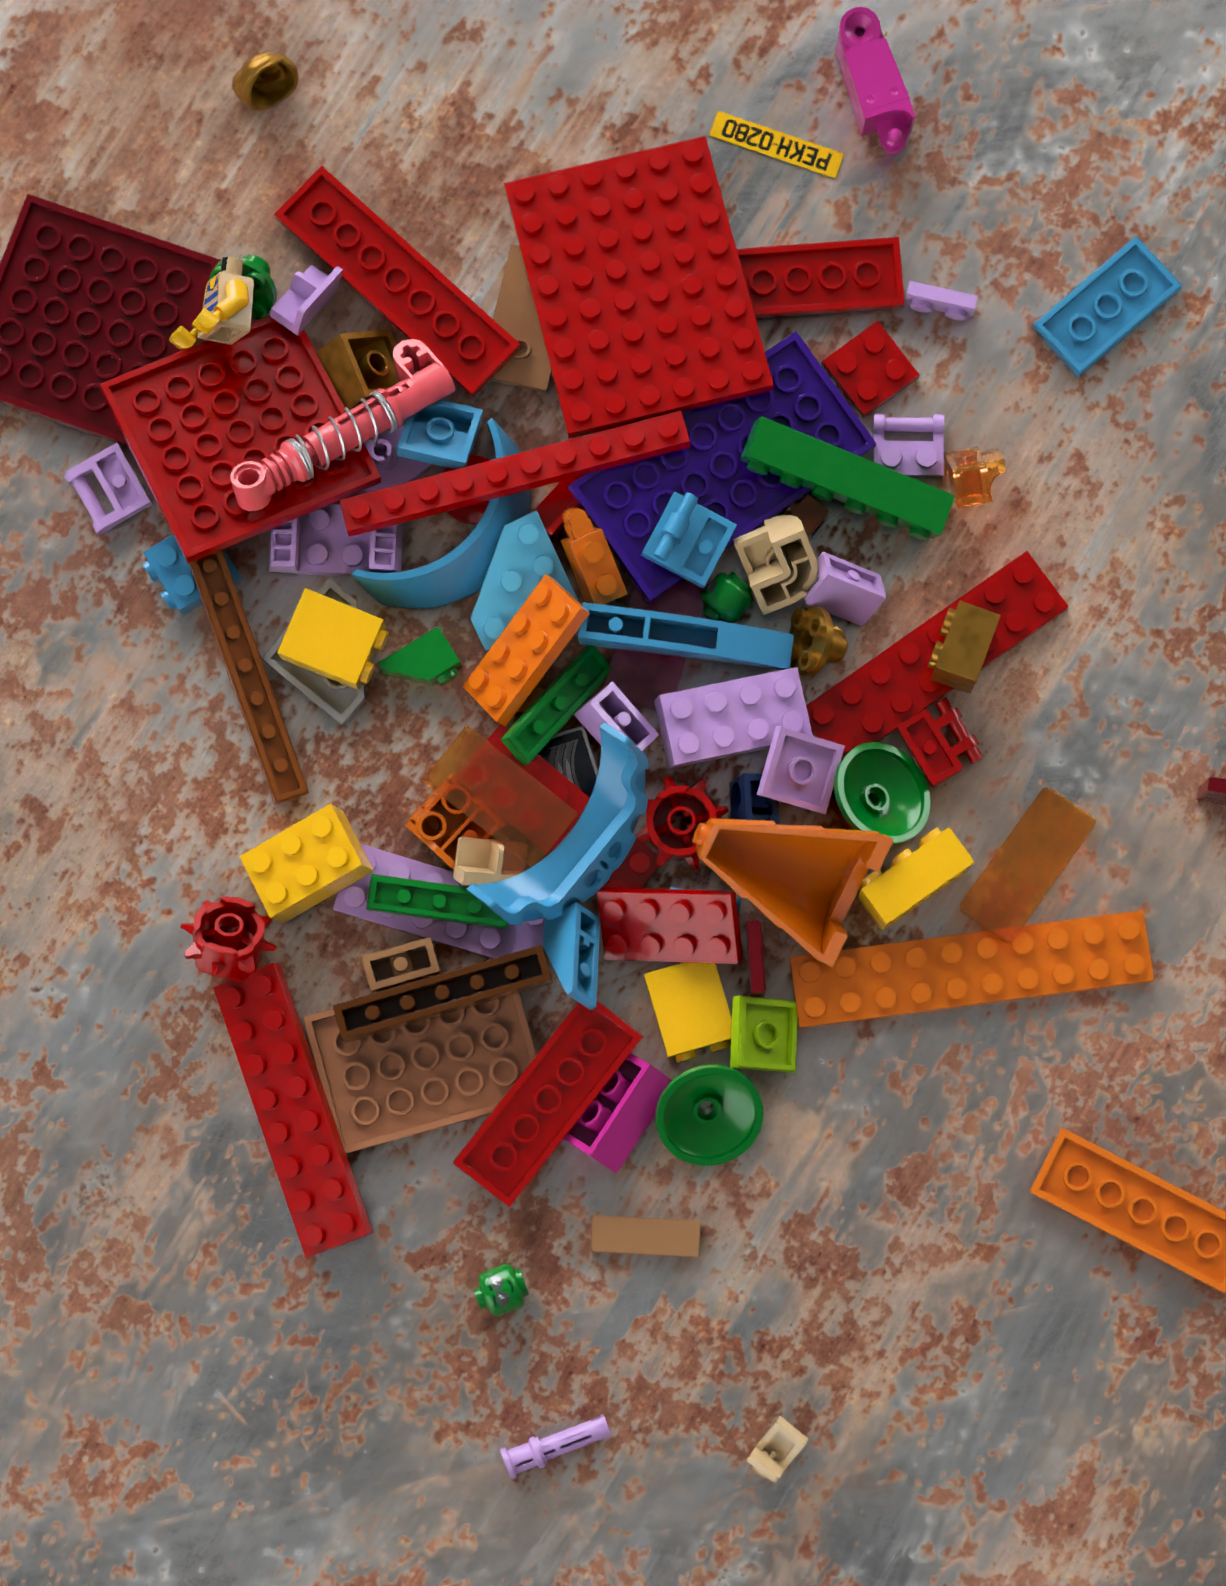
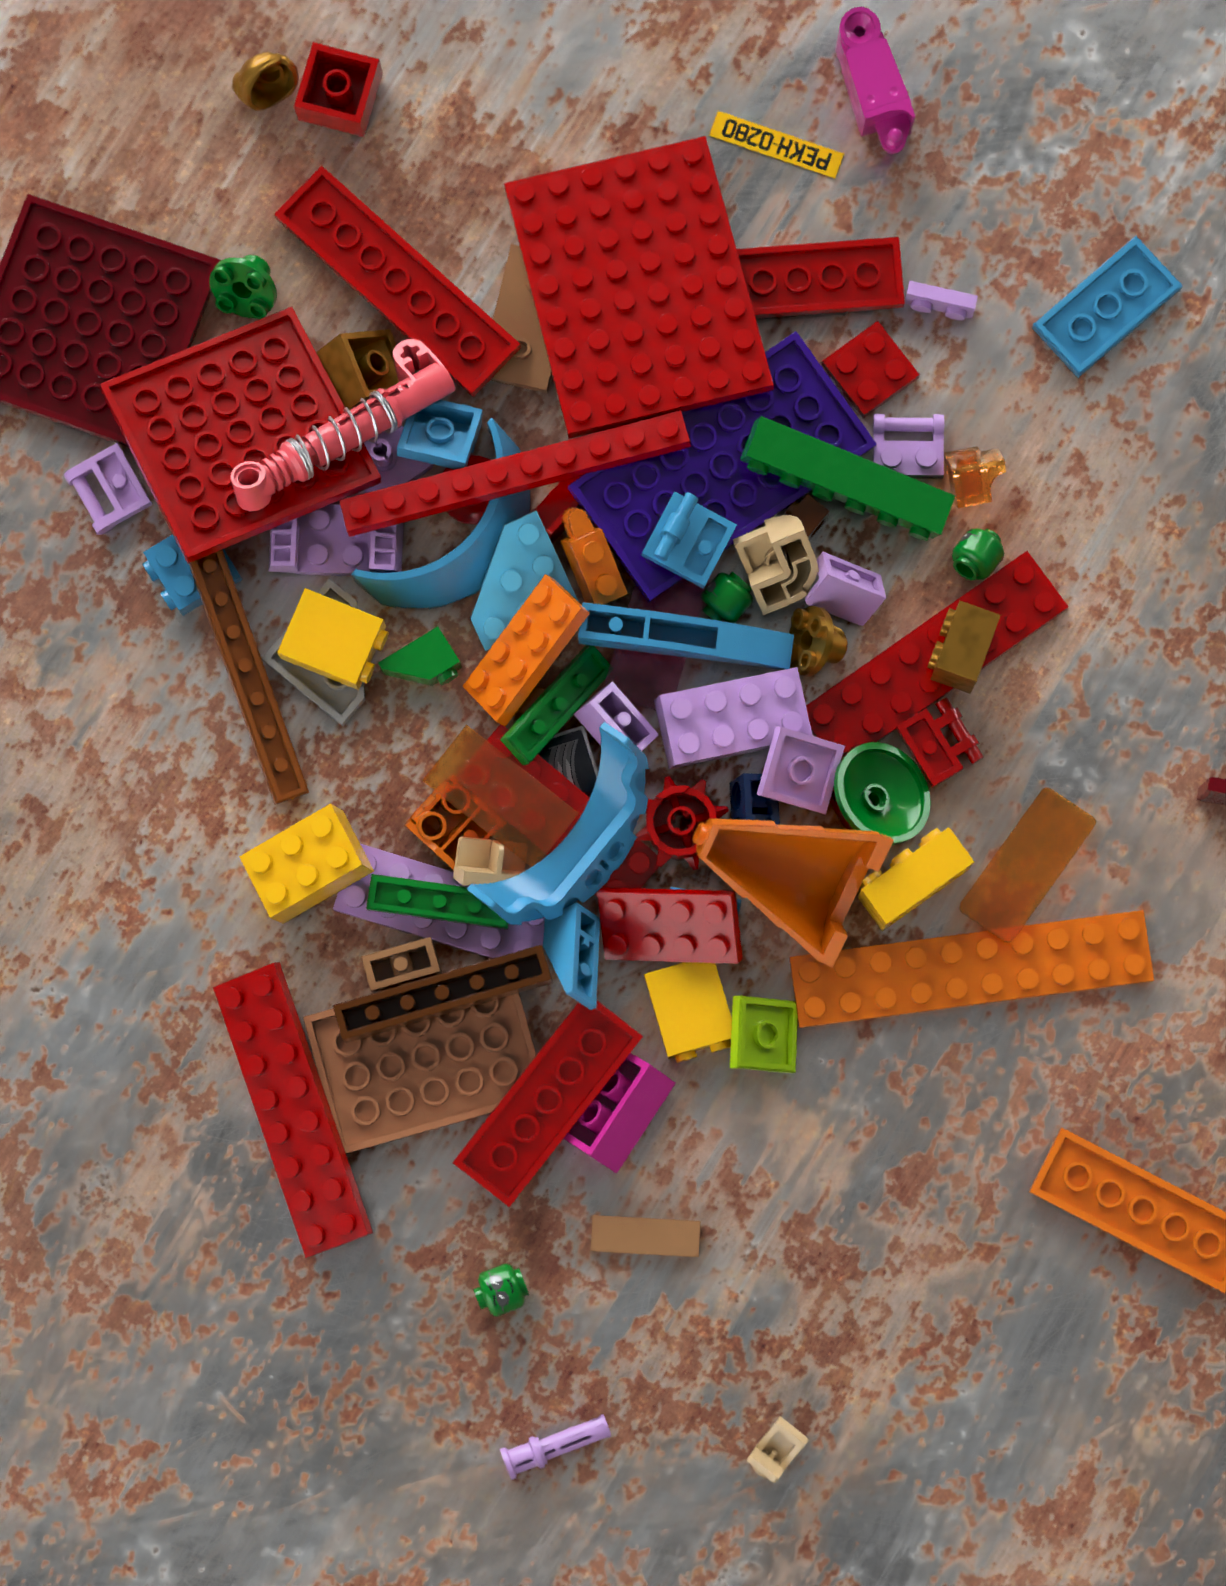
torso [169,257,254,349] -> none
red brick [180,896,277,981] -> none
lavender panel [270,264,343,336] -> none
green dish [655,1065,764,1166] -> none
dark red tile [745,920,766,998] -> none
none -> red brick [294,42,383,137]
none -> green head [952,528,1004,581]

